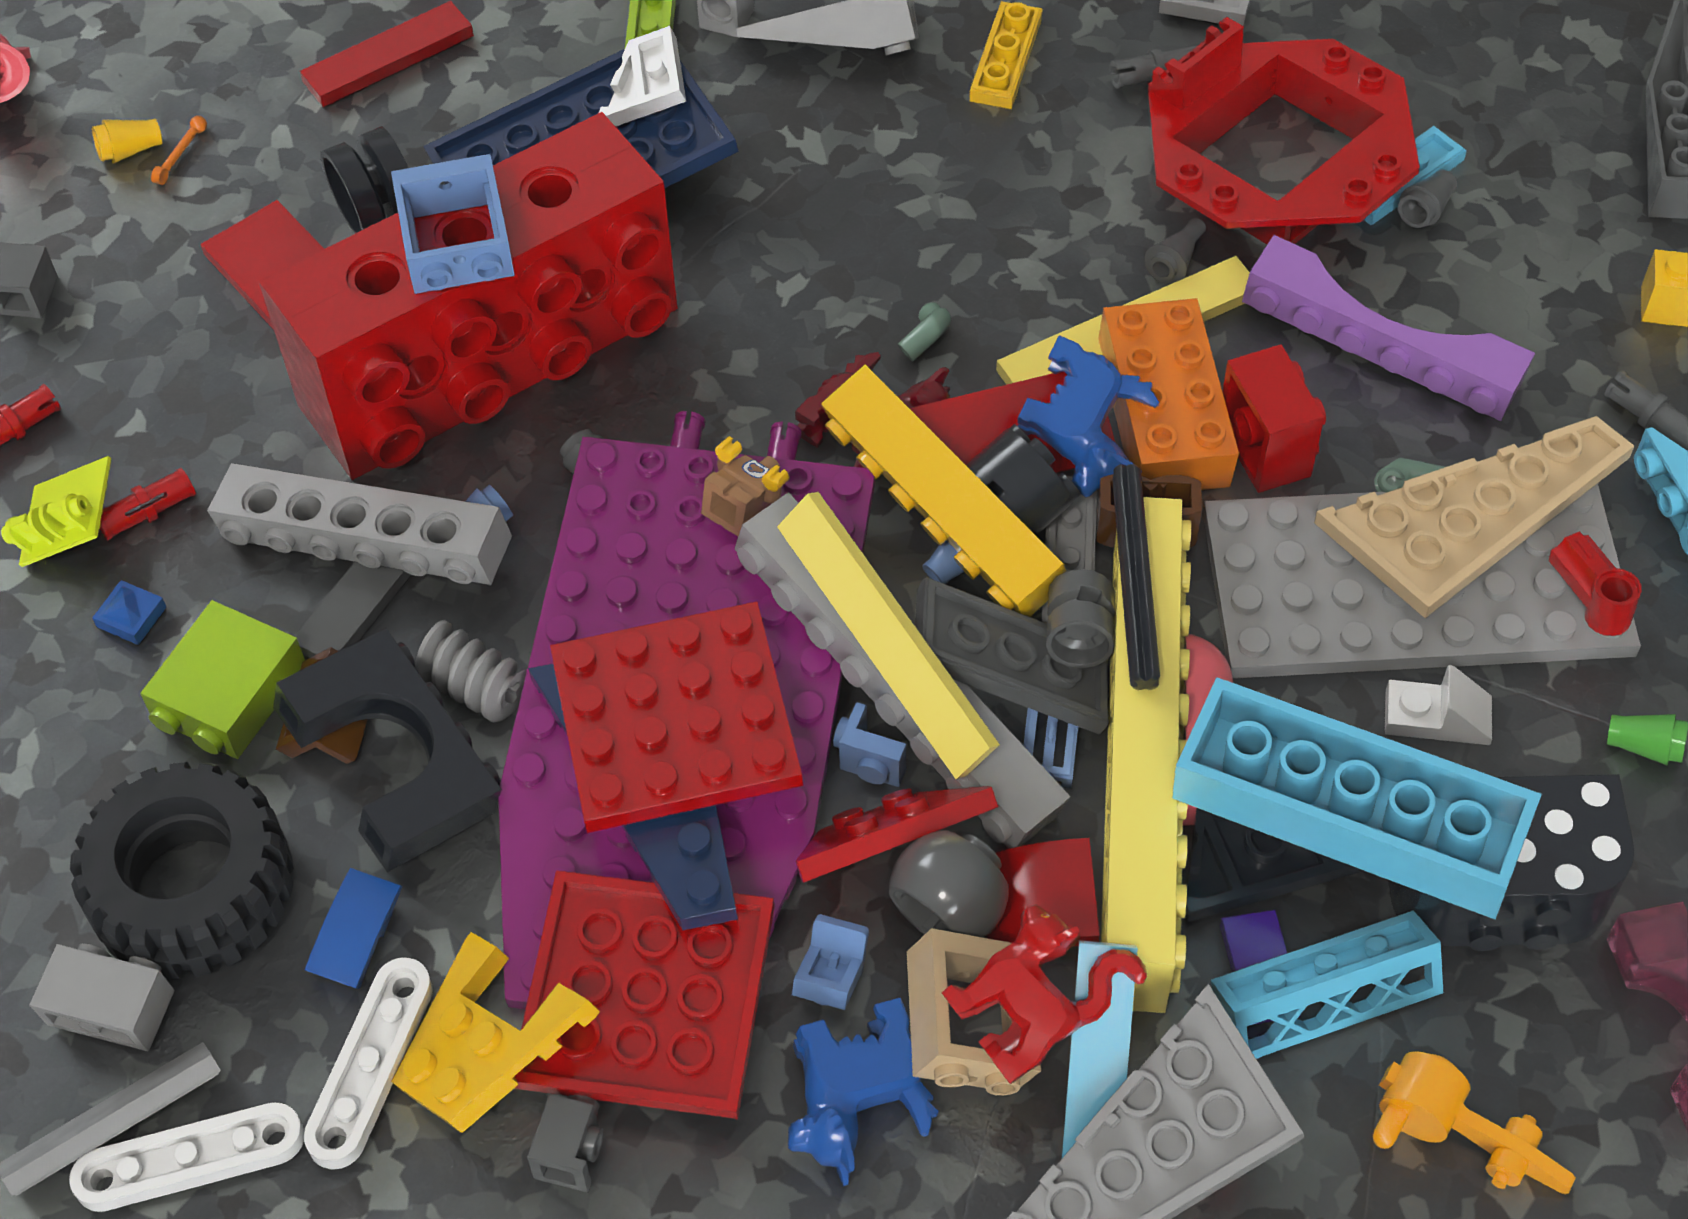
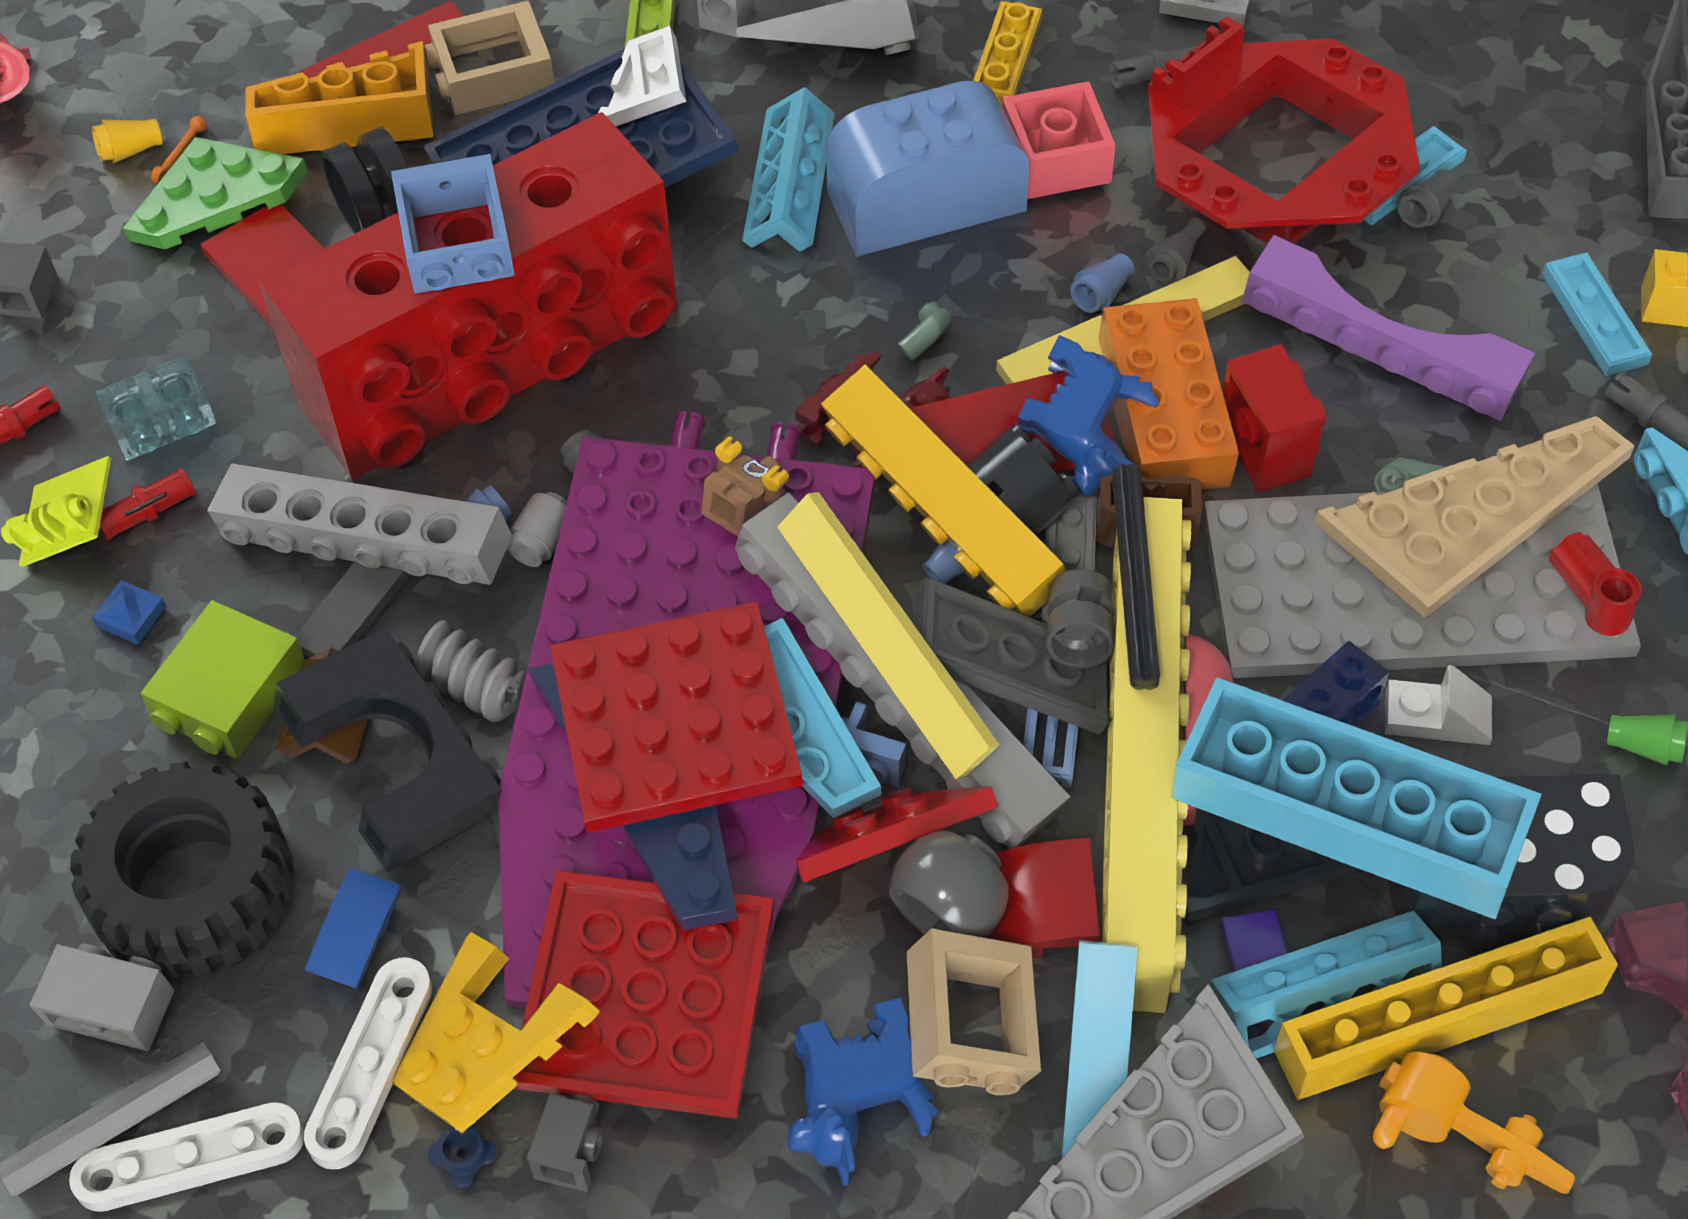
medium blue bracket [792,914,869,1010] -> none
red animal [942,905,1147,1085] -> none
none -> clear light blue brick [95,355,216,461]
none -> bright green plate [122,137,309,249]
none -> light orange wedge [245,41,434,155]
none -> tan window [424,0,555,115]
none -> dark blue plate [428,1124,498,1188]
none -> light grey brick [507,492,567,567]
none -> medium azure fence [742,87,835,252]
none -> medium azure wing [764,618,881,818]
none -> medium blue brick [826,81,1029,257]
none -> coral brick [1002,81,1116,199]
none -> medium blue cone [1070,253,1135,313]
none -> yellow brick [1274,917,1618,1100]
none -> clear blue brick [1282,641,1389,727]
none -> medium azure tile [1542,252,1652,377]

